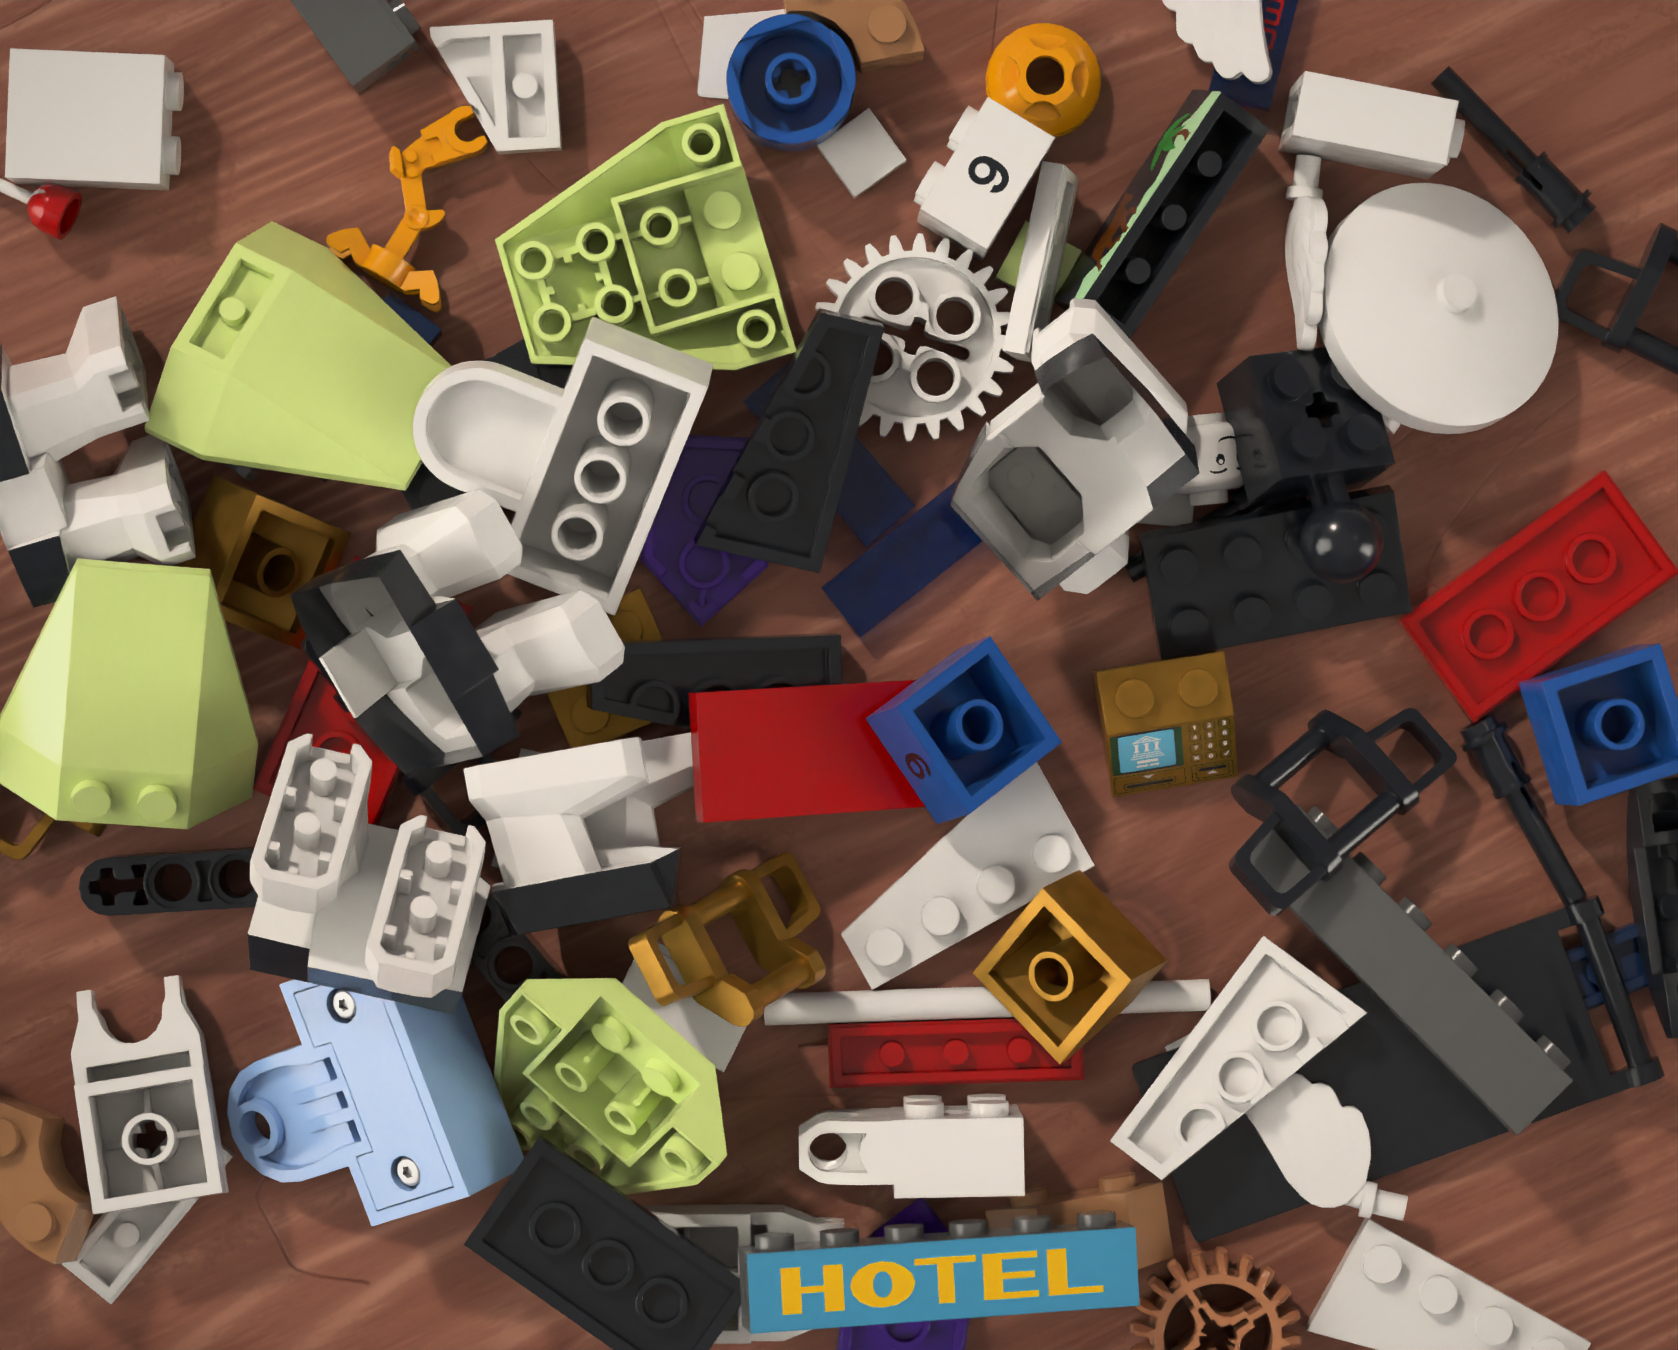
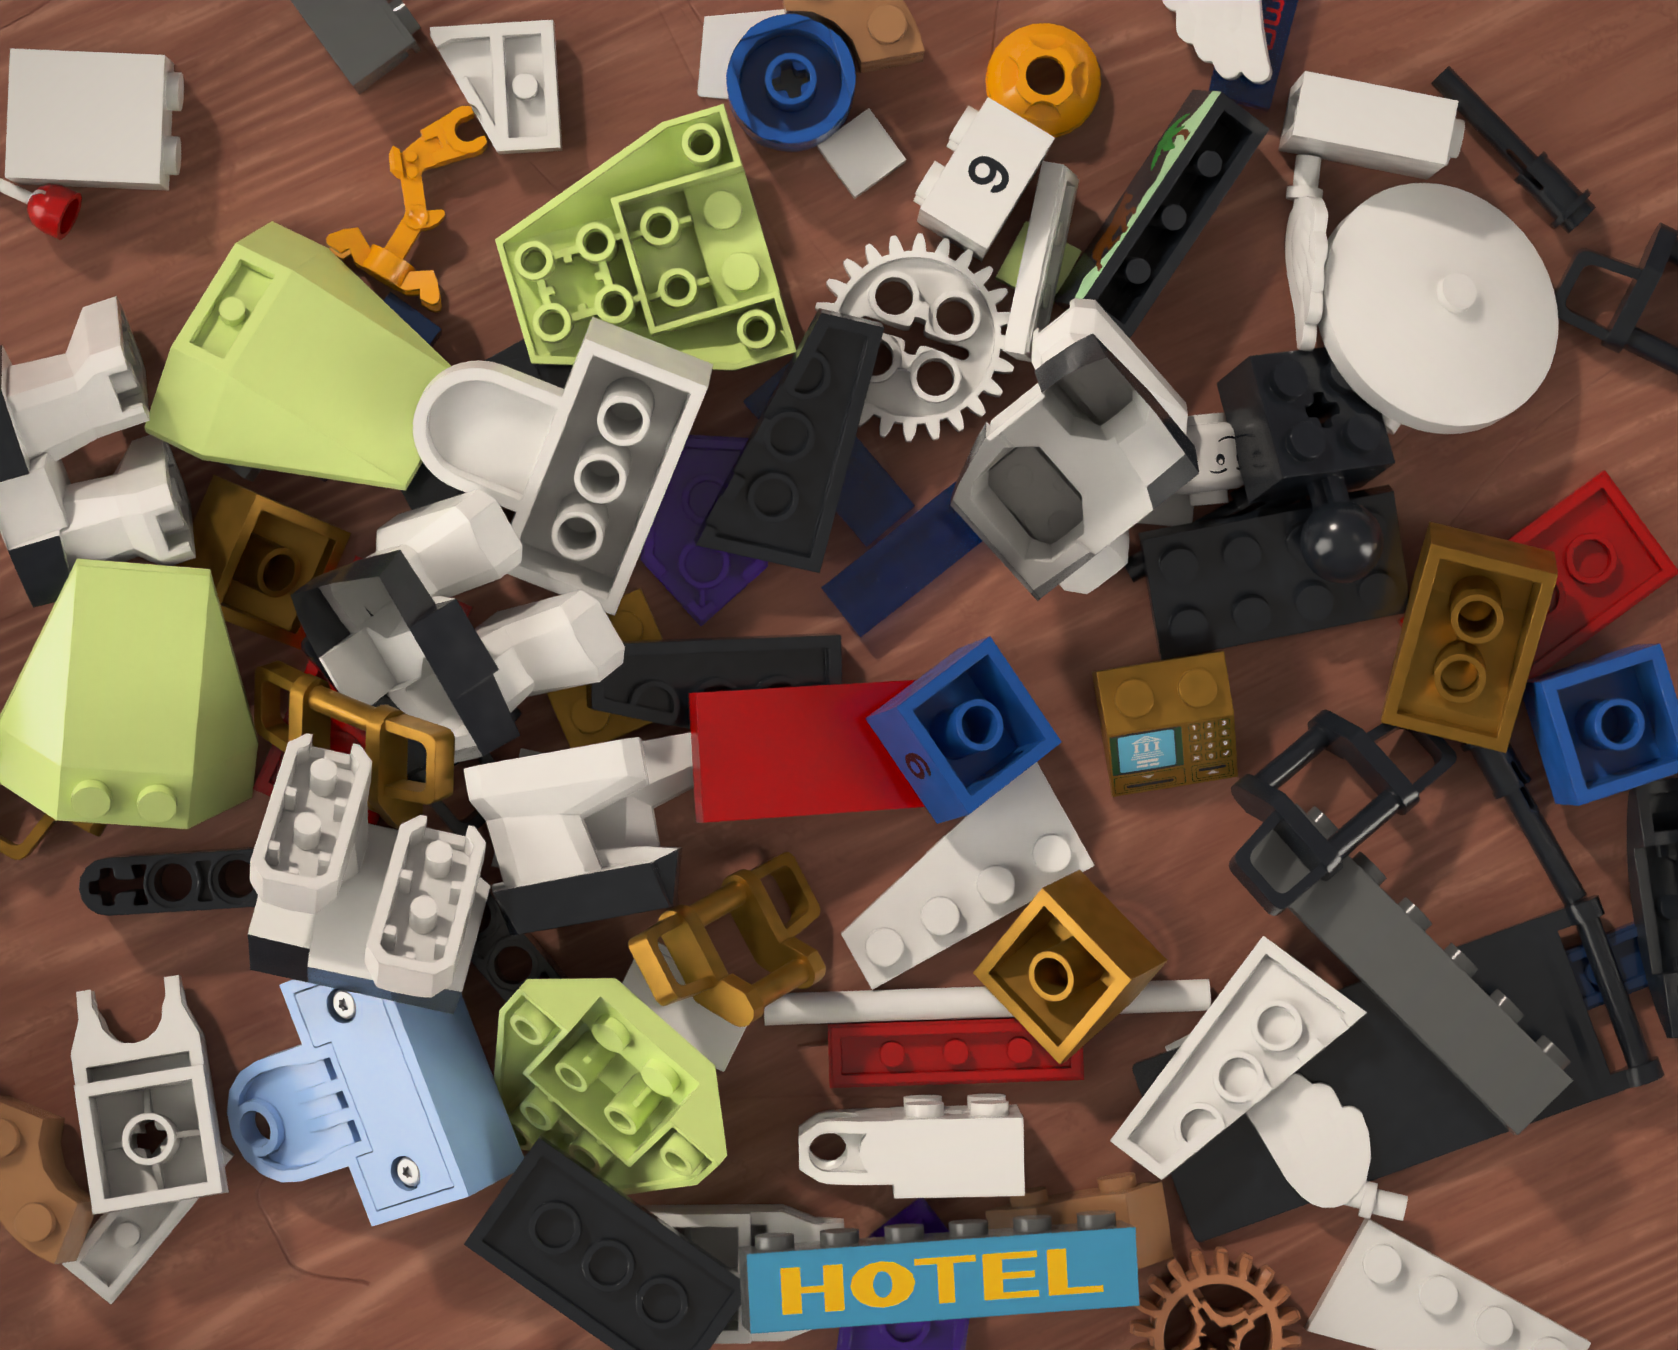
none -> pearl gold bar [254,661,455,829]
none -> pearl gold slope [1381,521,1558,753]

